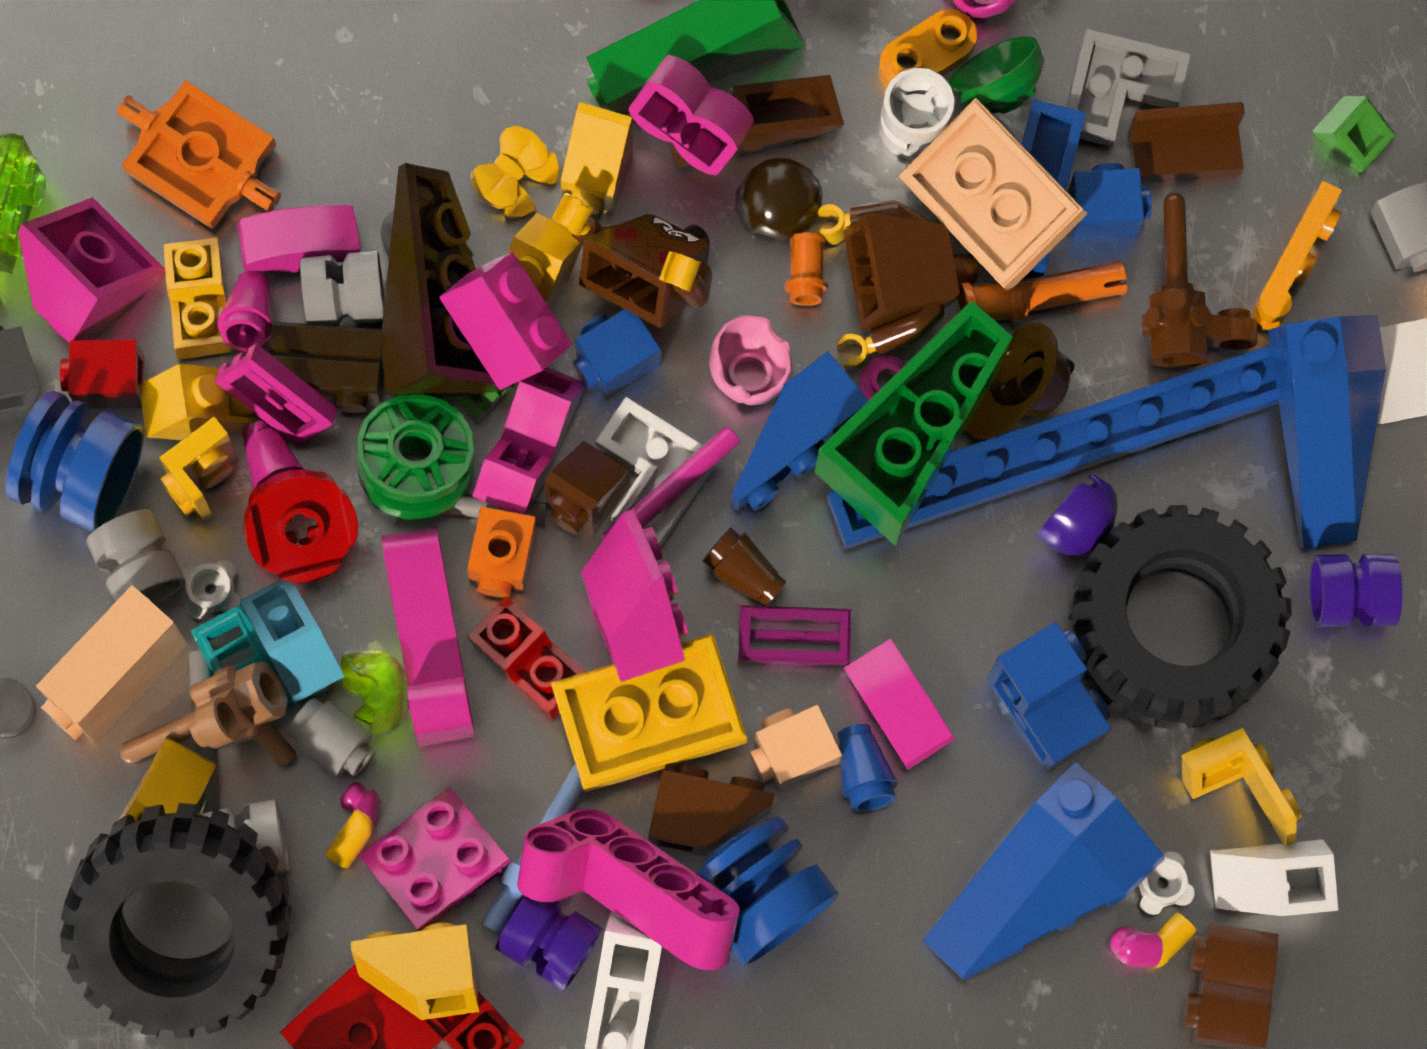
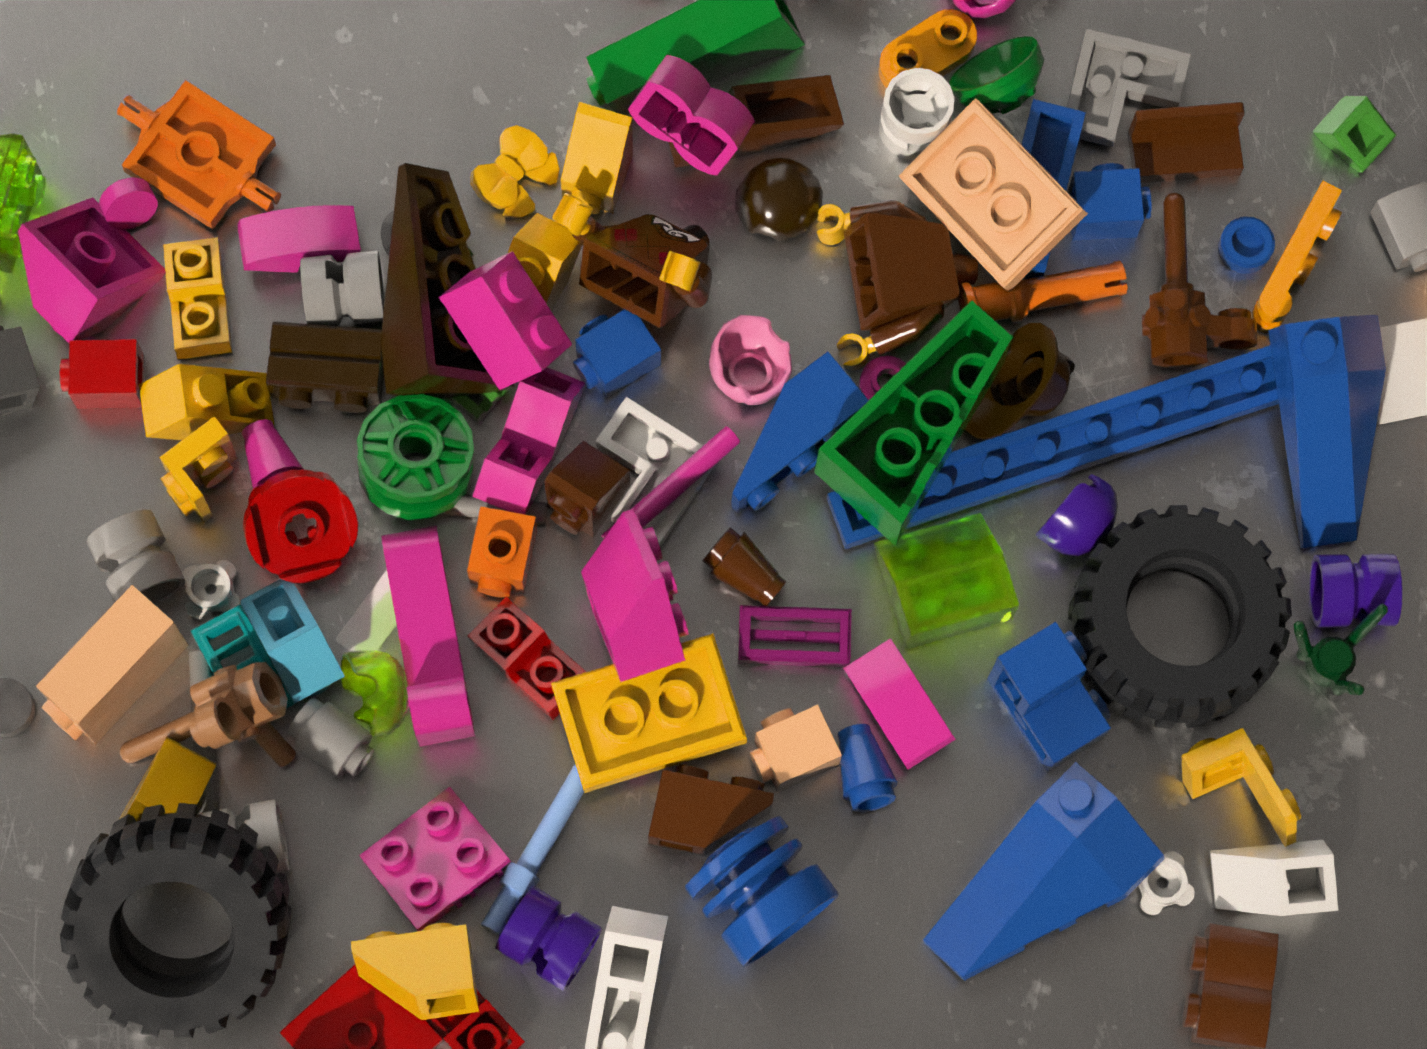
blue wheel [5,390,144,532] -> none
dark pink tile [215,344,338,446] -> none
dark pink cone [217,271,272,352] -> none
yellow arm [325,782,381,869] -> none
dark pink beam [517,809,740,970] -> none
orange pin [784,232,828,306] -> none
dark pink arm [1110,912,1197,968] -> none
none -> dark pink tile [99,177,158,230]
none -> sticker [335,570,397,663]
none -> clear neon green slope [874,513,1019,649]
none -> blue tile [1218,216,1275,274]
none -> dark green plant [1294,604,1388,696]

